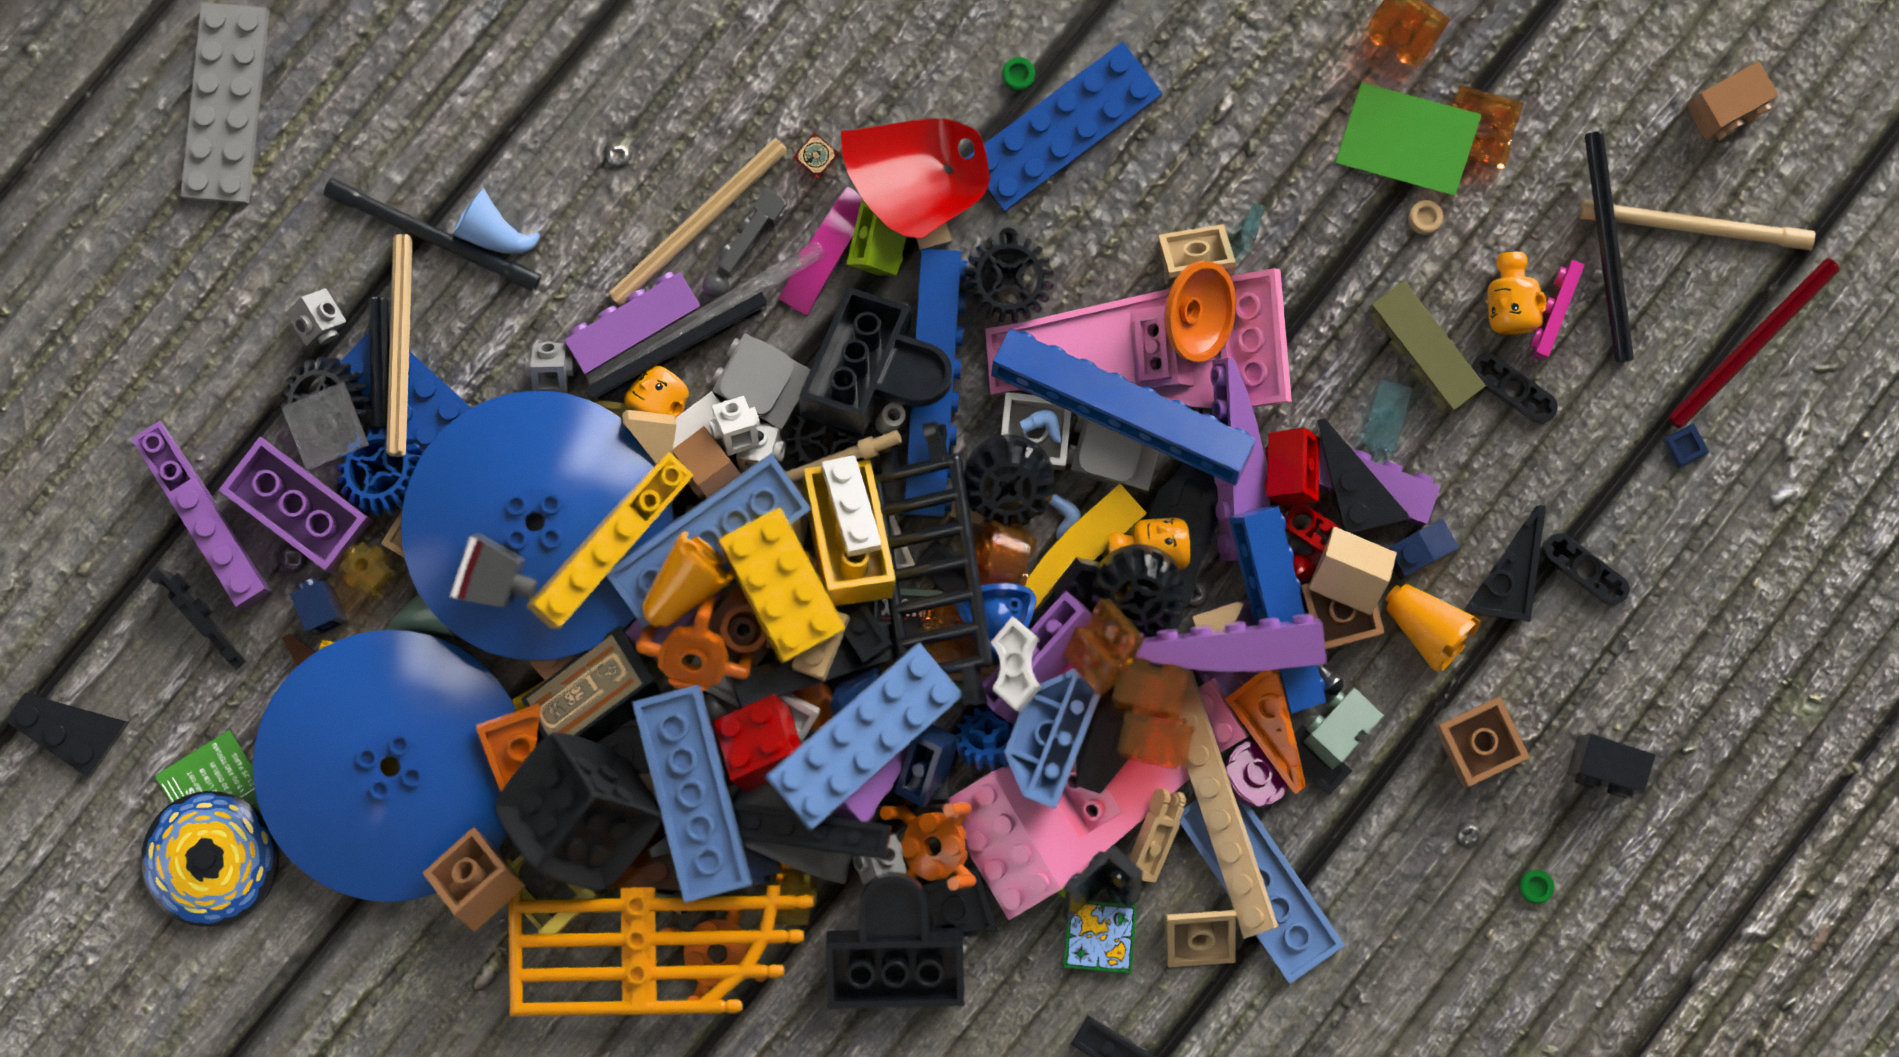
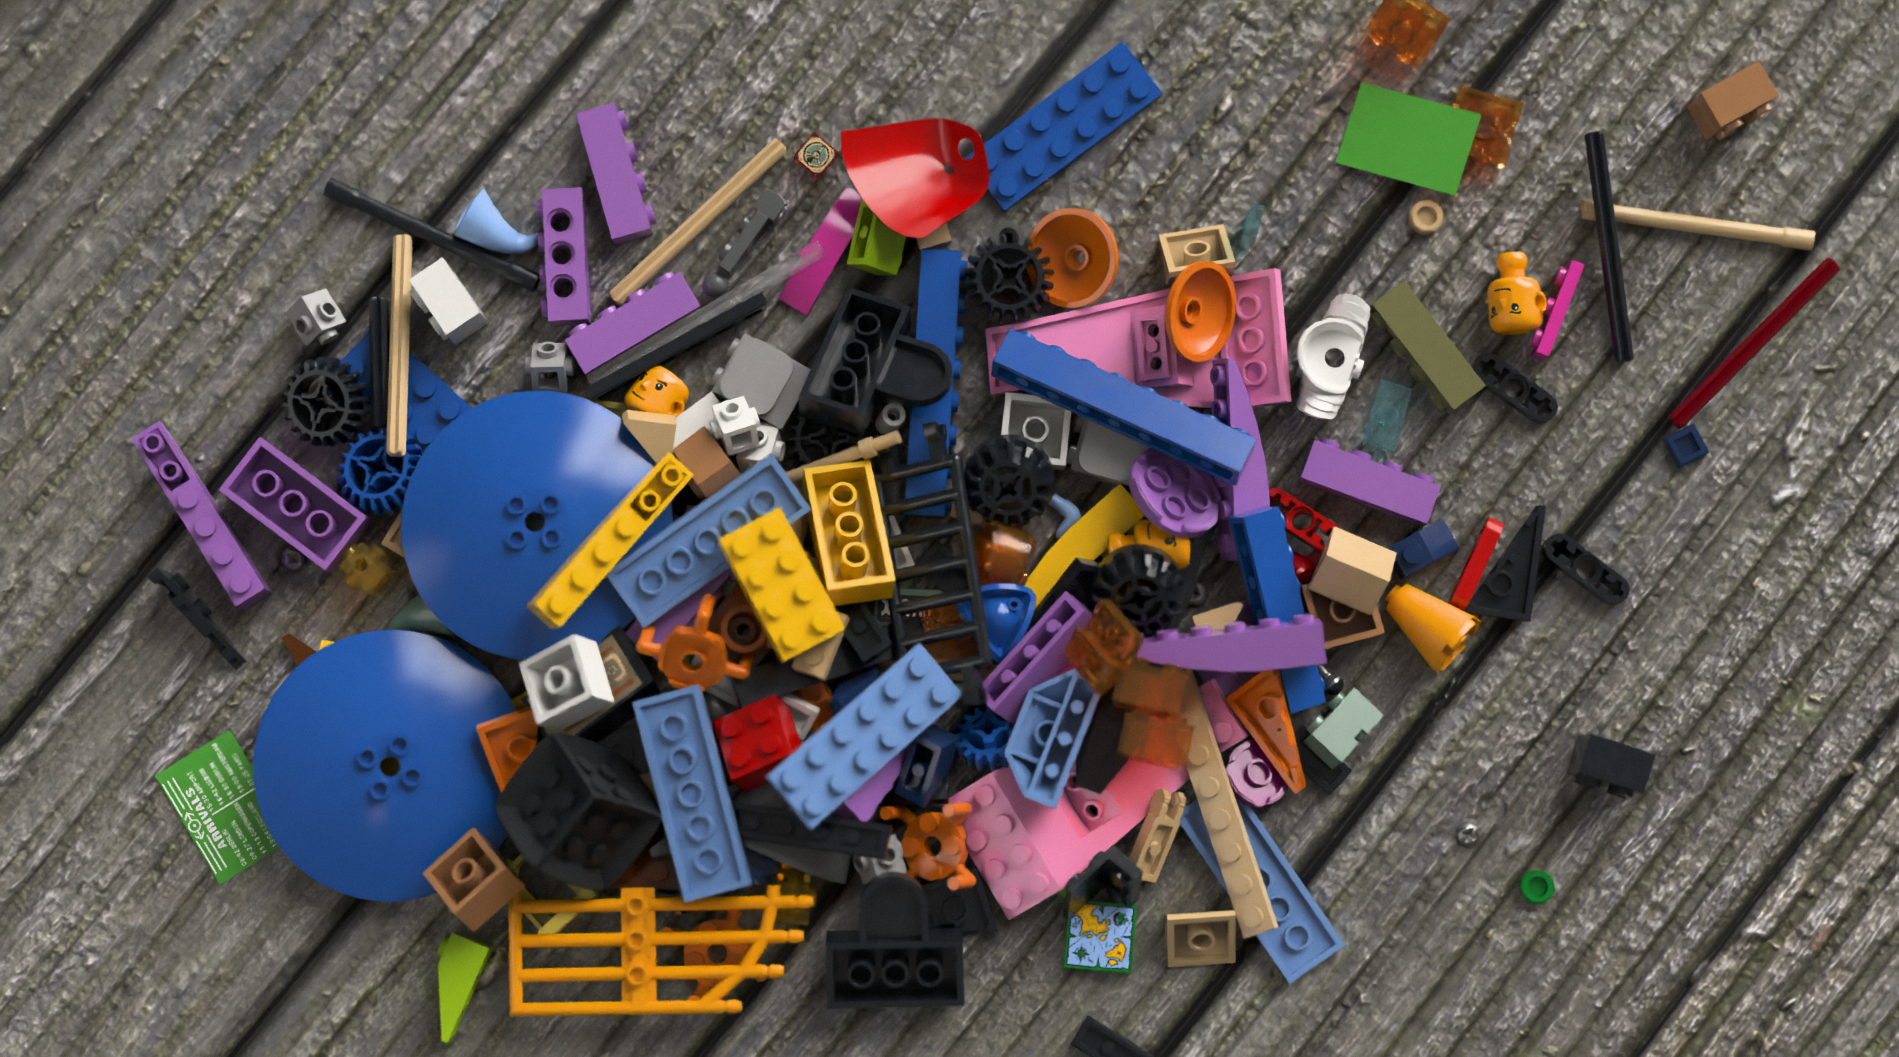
black wing [5,693,129,778] -> none
dish [141,791,279,927] -> none
light grey plate [180,2,269,205] -> none
clear tile [282,383,369,471] -> none
dark blue brick [290,578,349,636] -> none
dark grey torso [449,533,538,607] -> none
light orange cone [642,532,734,627] -> none
white plate [822,455,882,557] -> none
white tile [991,616,1042,713] -> none
green tile [1002,57,1035,92] -> none
light blue animal [1019,410,1061,443] -> none
red brick [1264,427,1320,507] -> none
black wing [1316,418,1409,534] -> none
medium nougat brick [1434,696,1530,788] -> none
none -> white brick [409,257,489,345]
none -> lime slope [437,932,493,1043]
none -> white brick [519,634,615,732]
none -> medium lavender brick [536,187,591,326]
none -> medium lavender brick [576,103,656,245]
none -> orange dish [1027,208,1119,308]
none -> medium lavender tile [1129,448,1221,538]
none -> white piece [1295,293,1370,419]
none -> red beam [1448,517,1504,611]

